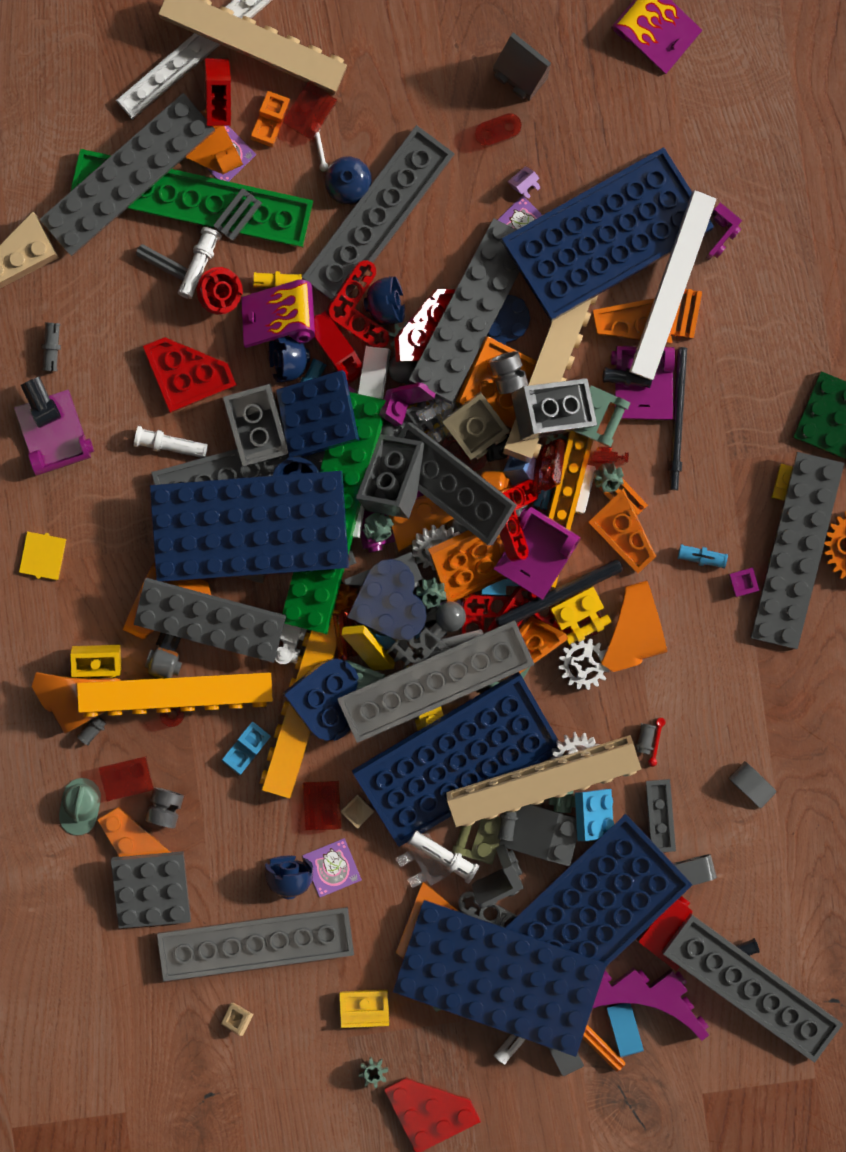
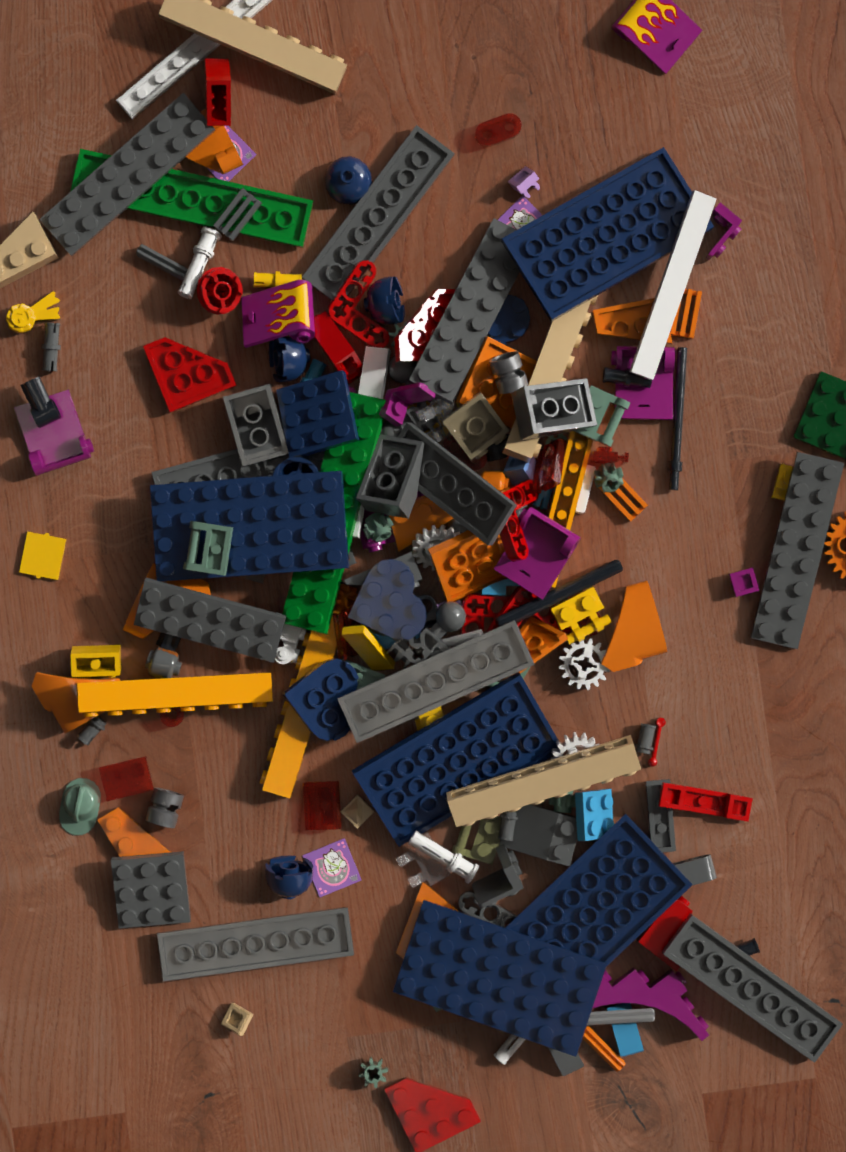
white pin [134,426,208,458] -> none
dark azure slope [222,721,271,775] -> none
orange slope [251,91,290,148] -> none
clear red plate [283,81,338,141] -> none
white hinge [311,123,329,171] -> none
yellow plate [340,989,389,1028] -> none
sand green gear [416,578,446,609] -> none
dark grey slope [493,32,551,101] -> none
orange wing [589,488,656,573] -> none
dark azure pin [678,544,728,569] -> none
dark grey panel [728,761,777,808] -> none
none -> yellow piece [6,291,60,334]
none -> sand green plate [183,521,233,576]
none -> light grey axle [587,1008,655,1026]
none -> red slope [658,782,753,822]

